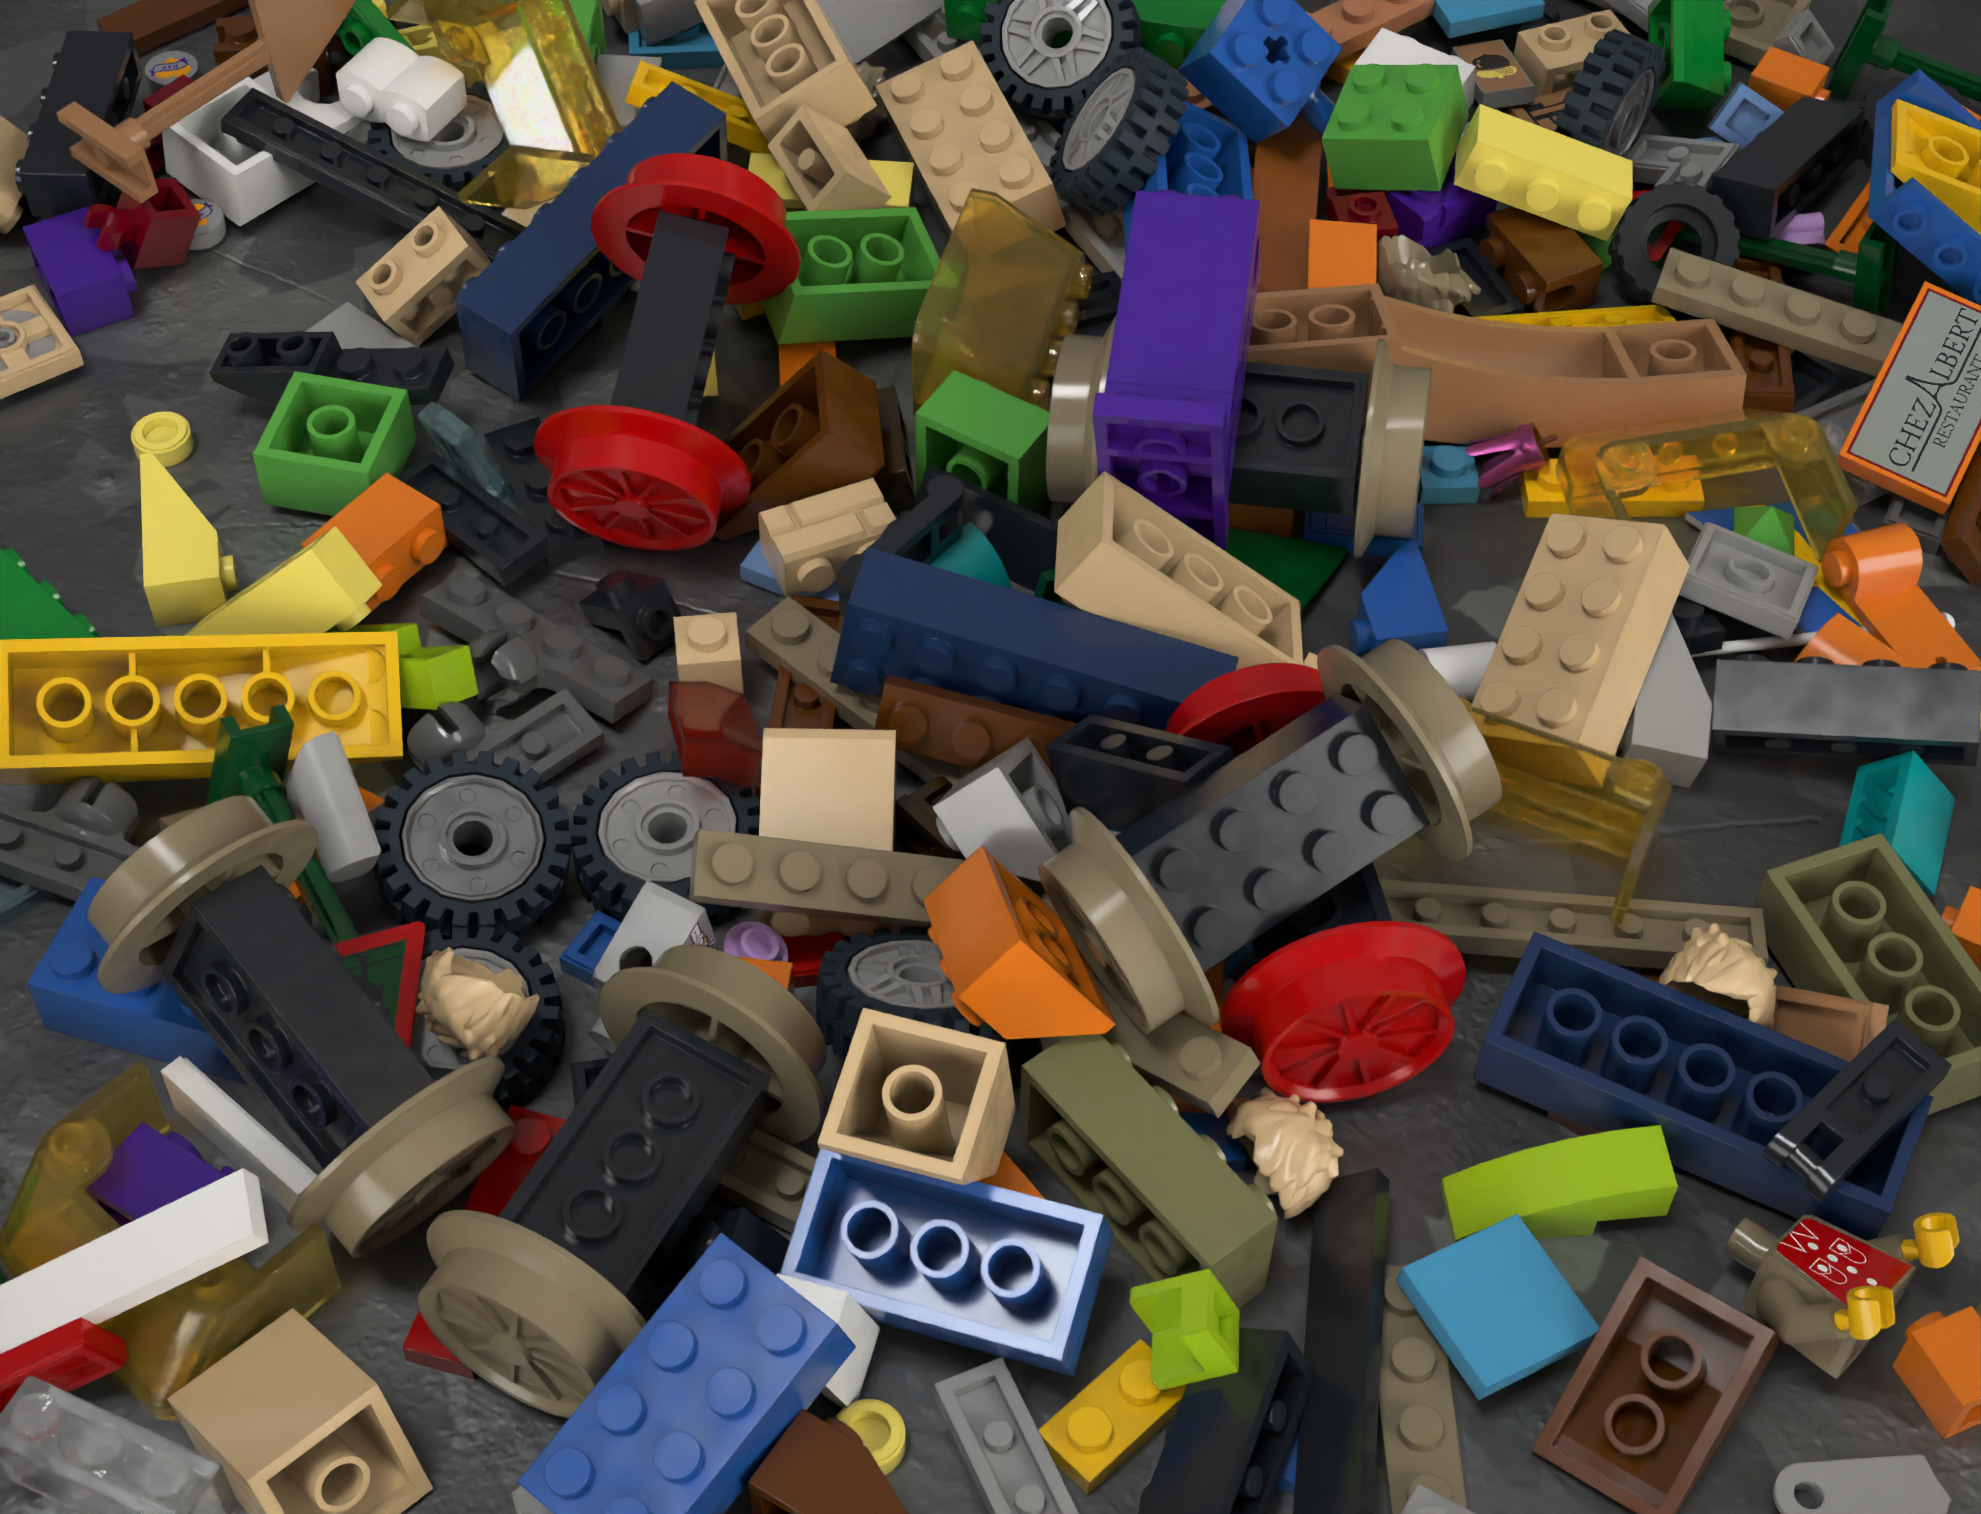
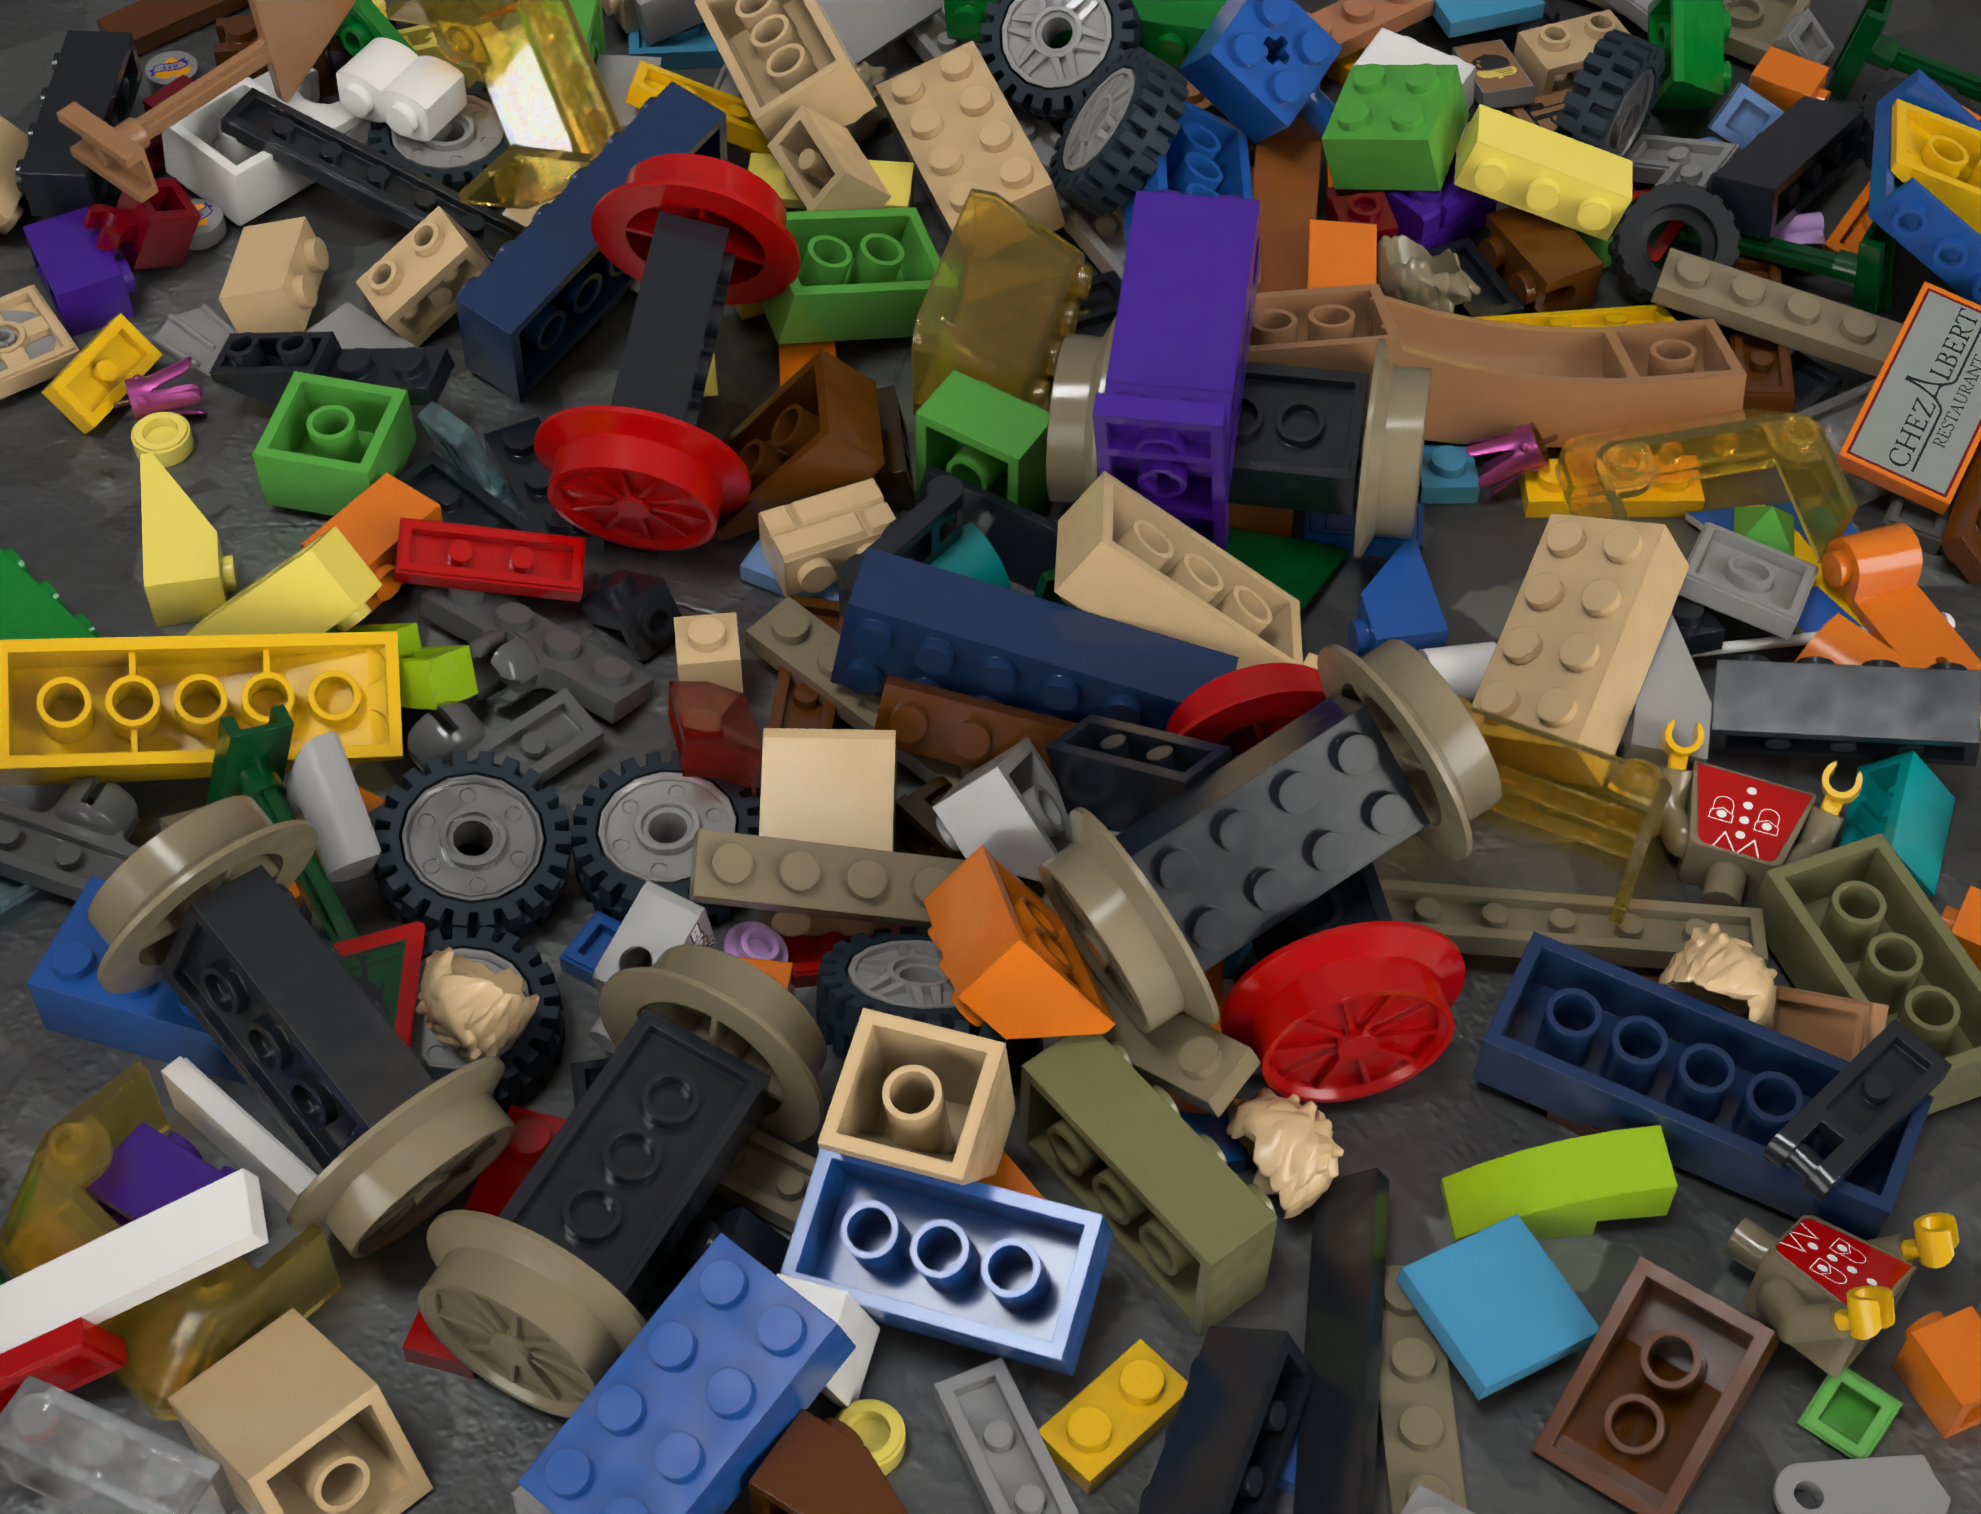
lime panel [1130,1268,1240,1390] -> none
none -> yellow plate [41,313,163,434]
none -> flat silver piece [114,356,208,422]
none -> light grey piece [151,303,237,390]
none -> tan brick [219,216,329,333]
none -> red tile [394,517,586,602]
none -> torso [1653,718,1863,907]
none -> bright green slope [1797,1368,1904,1459]

